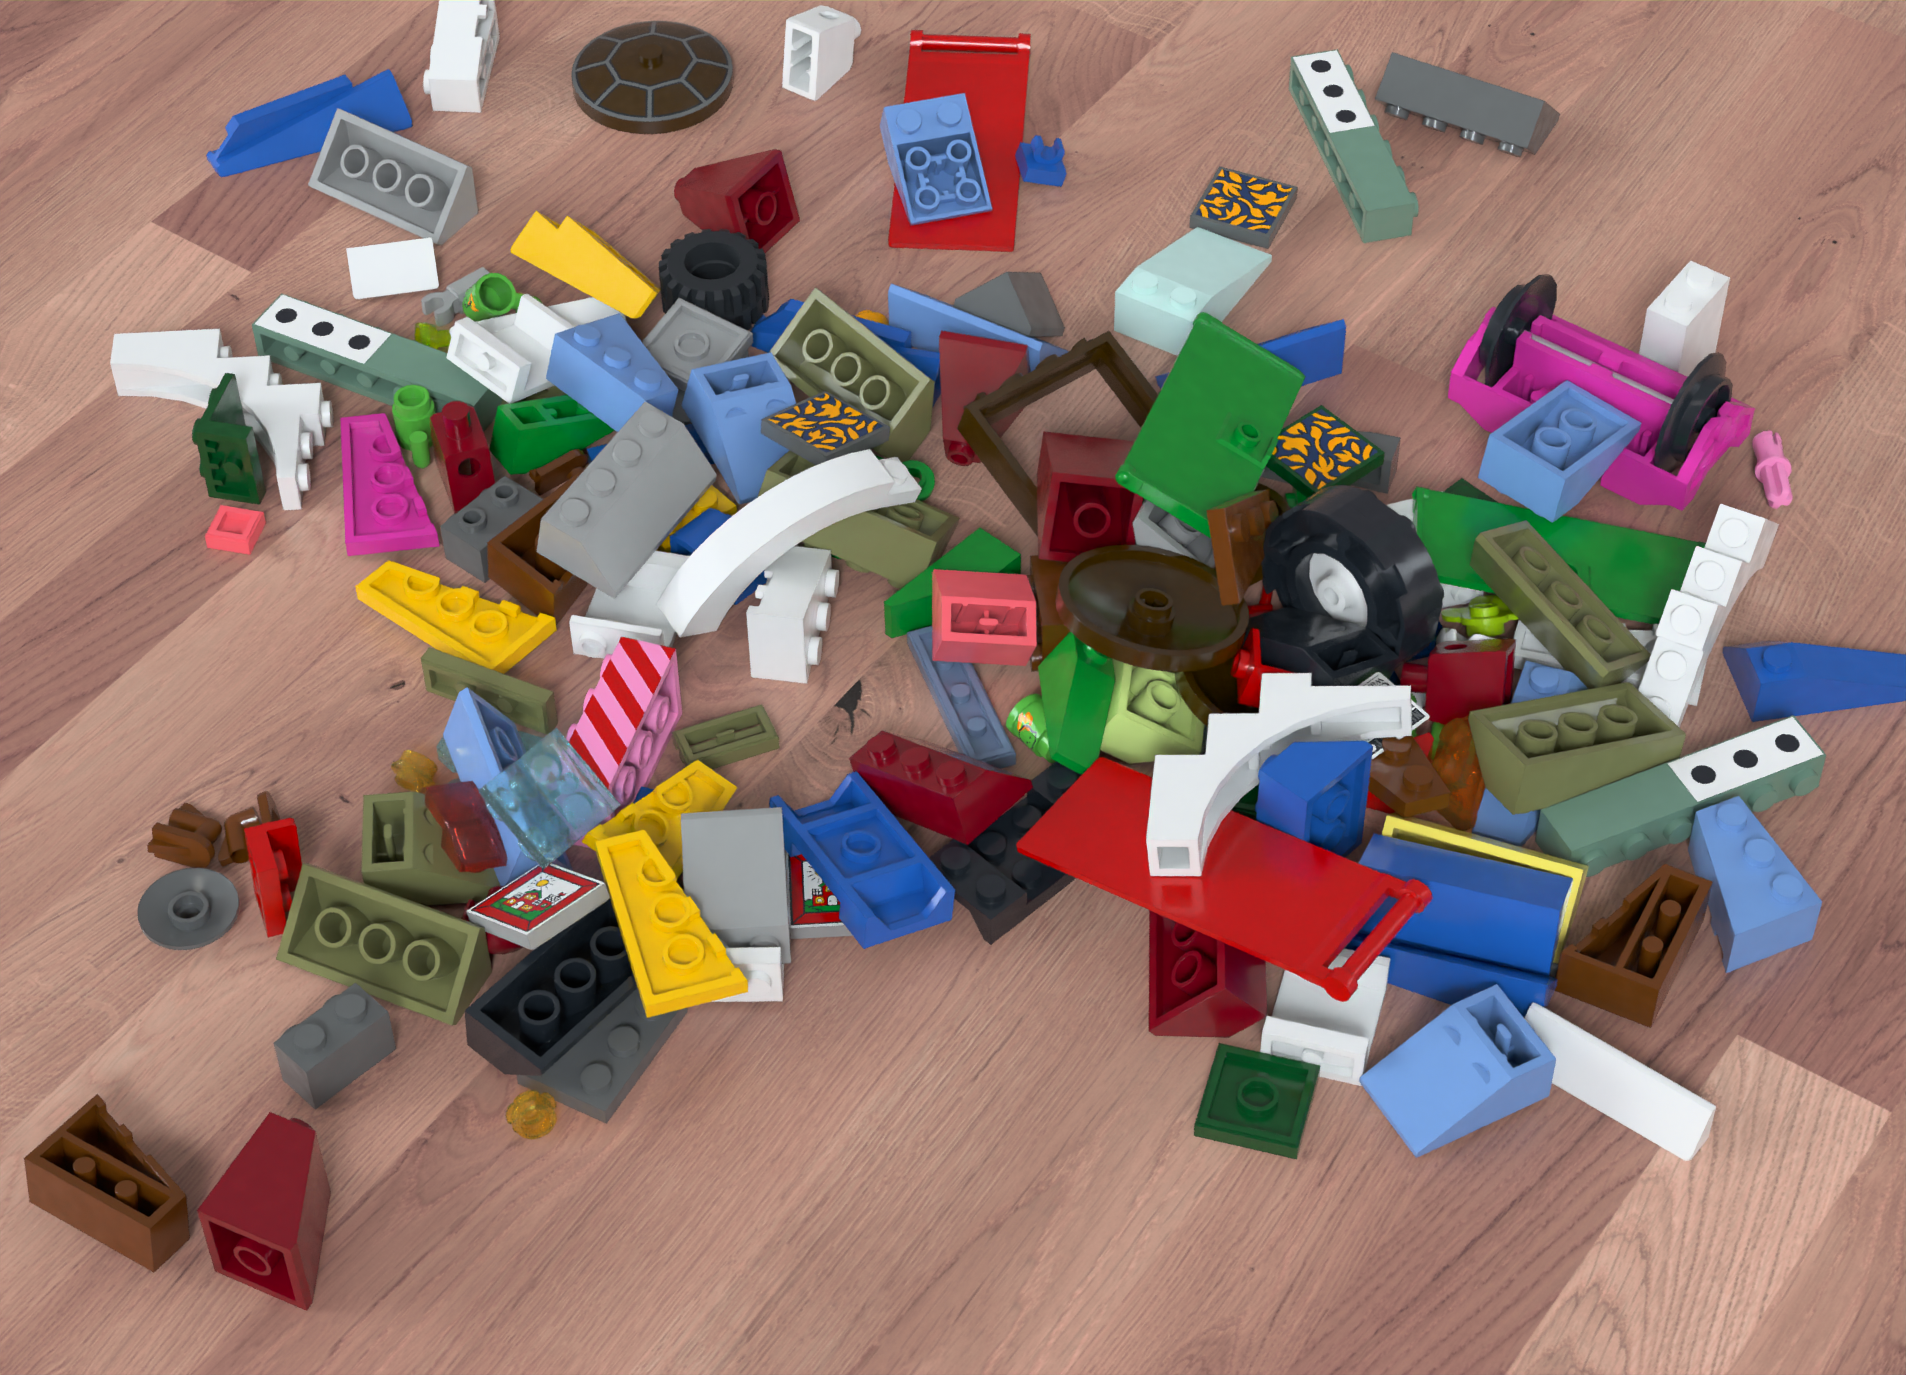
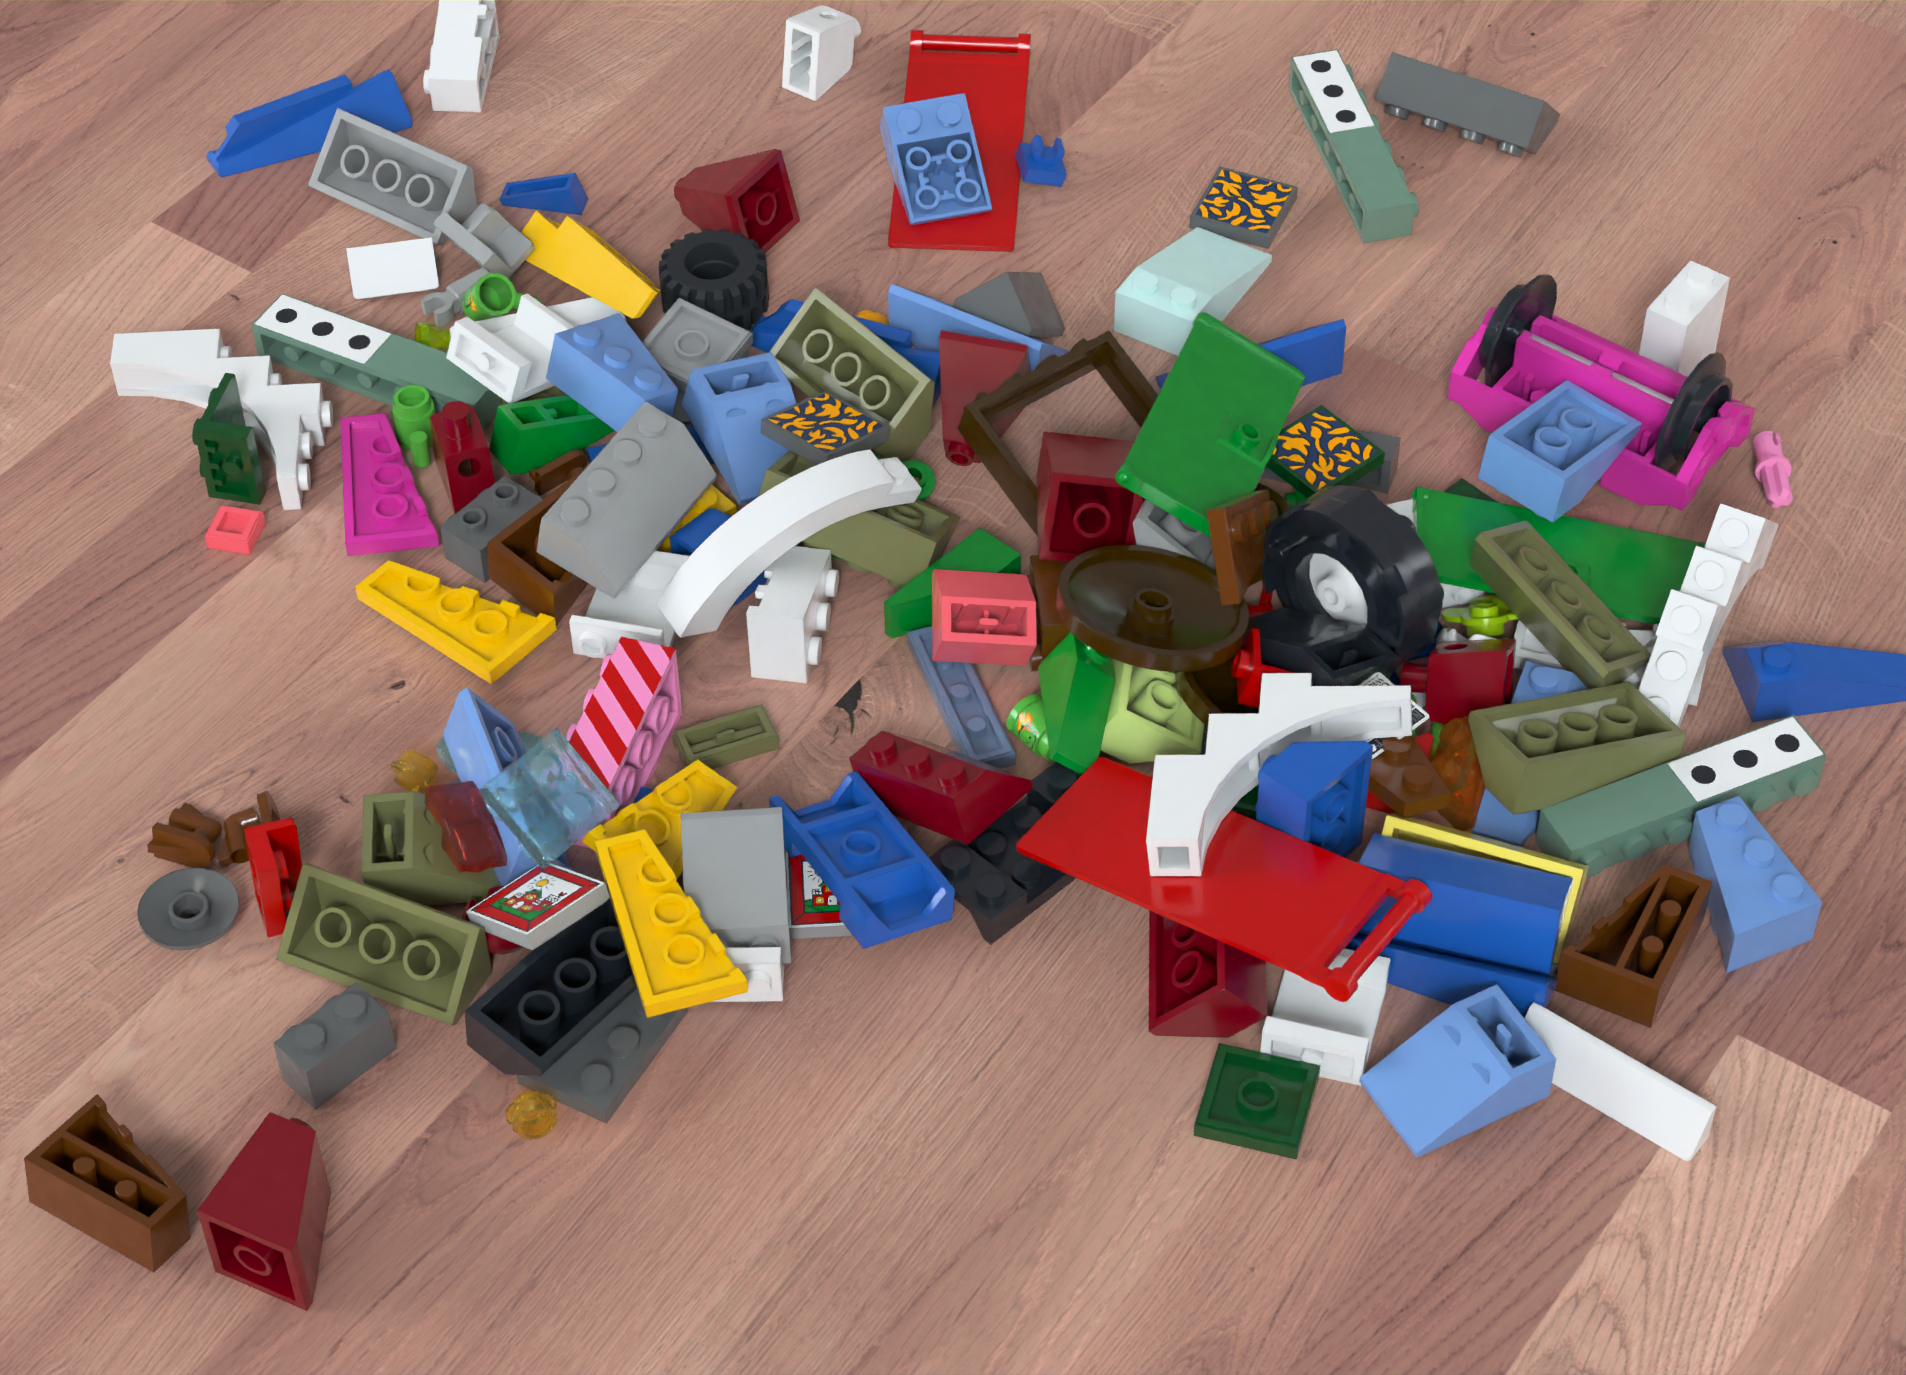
olive tile [421,647,558,735] -> none
dark brown dish [571,21,733,134] -> none
none -> light grey panel [433,203,535,279]
none -> blue piece [499,173,588,215]

